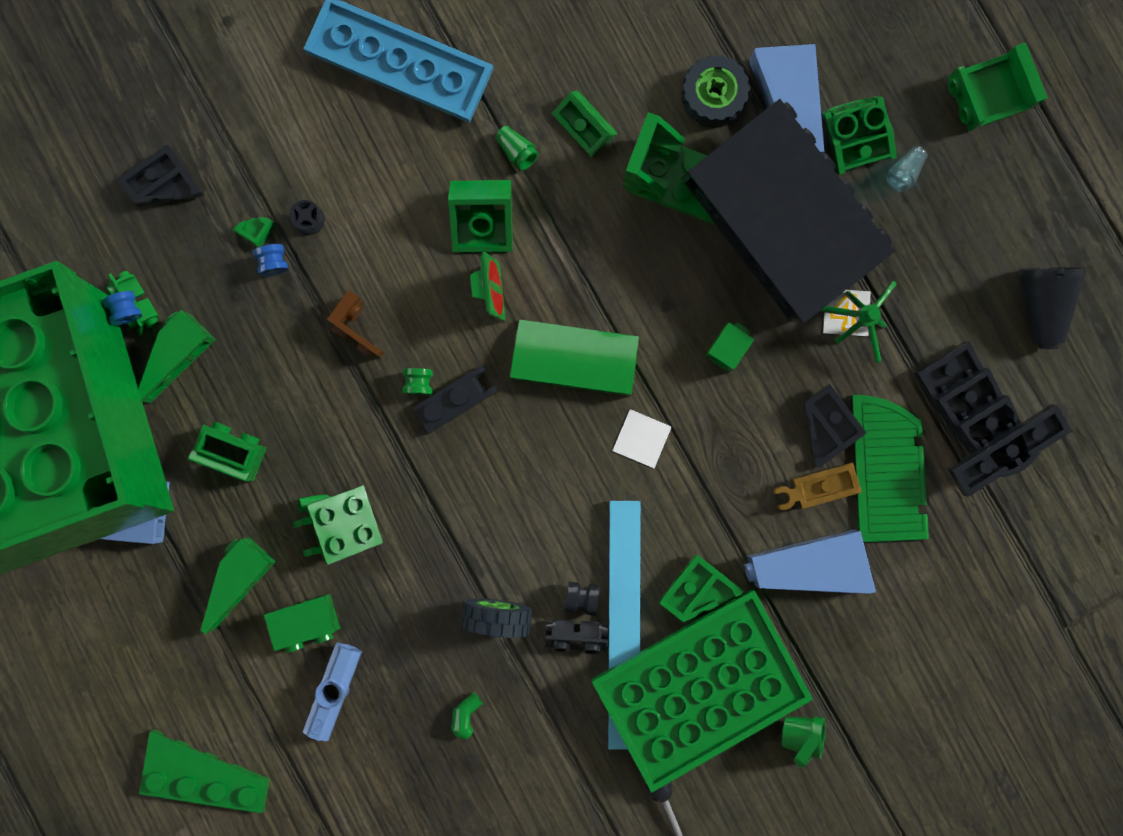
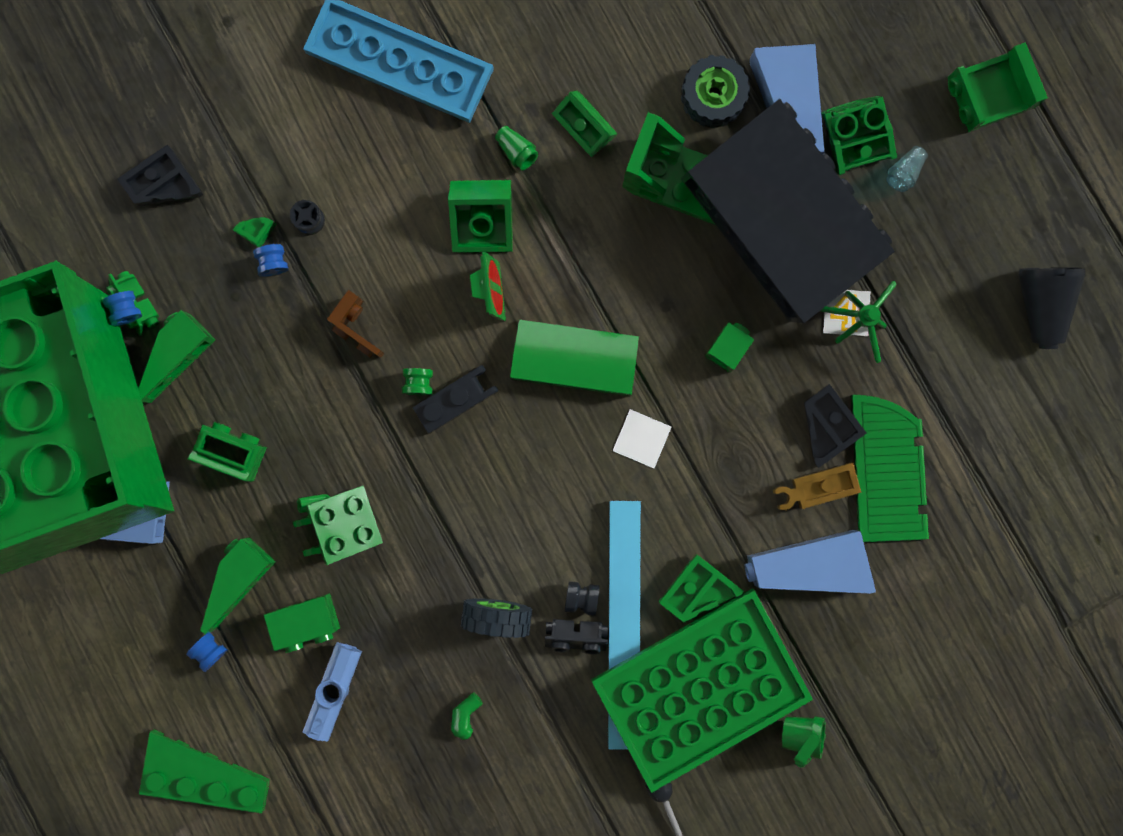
black slope [914,341,1072,497] -> none
none -> blue wheel [186,633,227,672]

